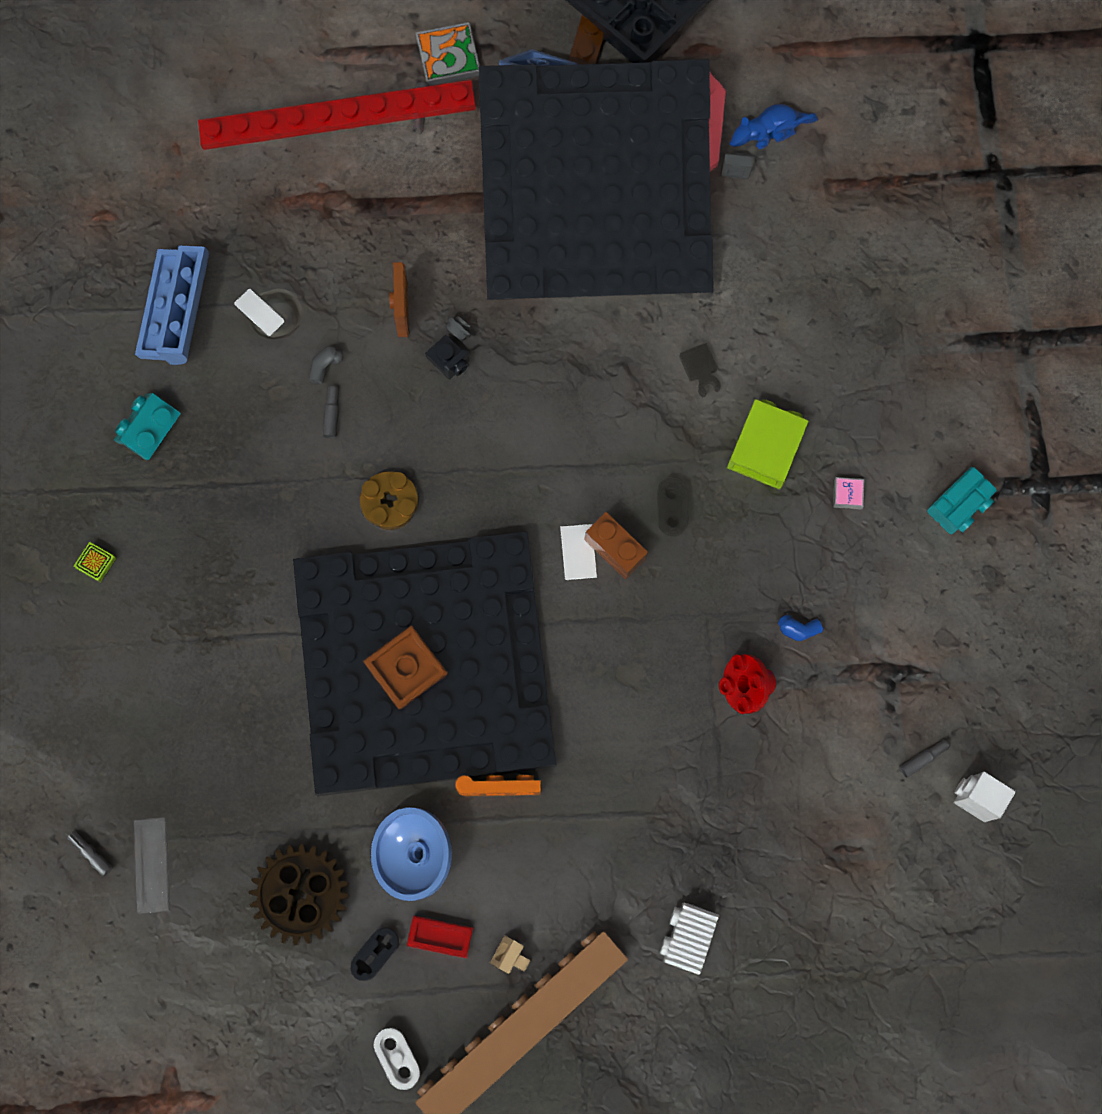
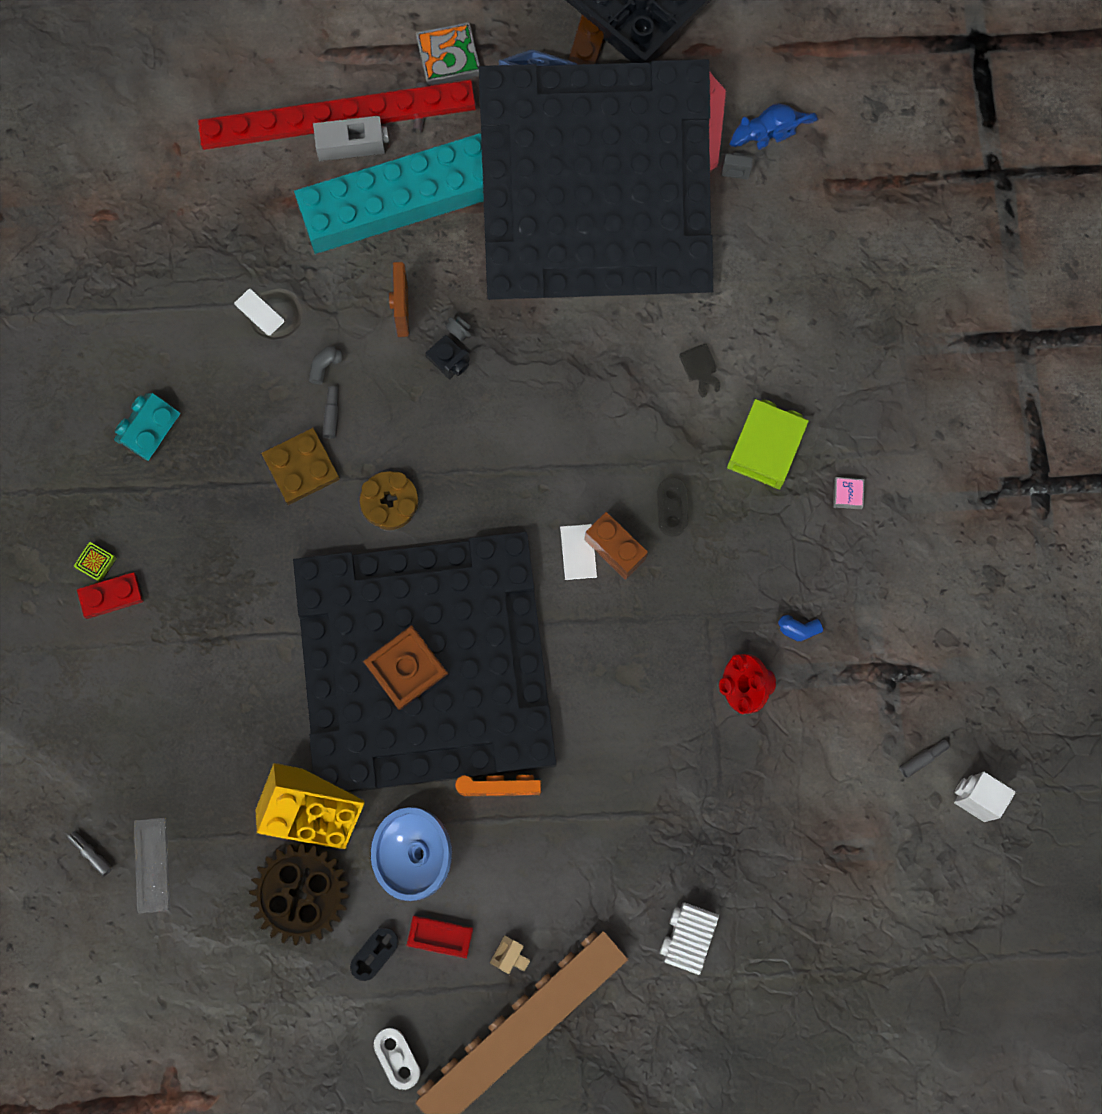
medium blue brick [135,245,209,365] -> none
teal brick [927,467,997,535] -> none
none -> red plate [77,572,144,619]
none -> yellow slope [256,763,364,849]
none -> pearl gold plate [261,428,340,505]
none -> teal brick [294,133,484,254]
none -> light grey brick [313,116,389,161]

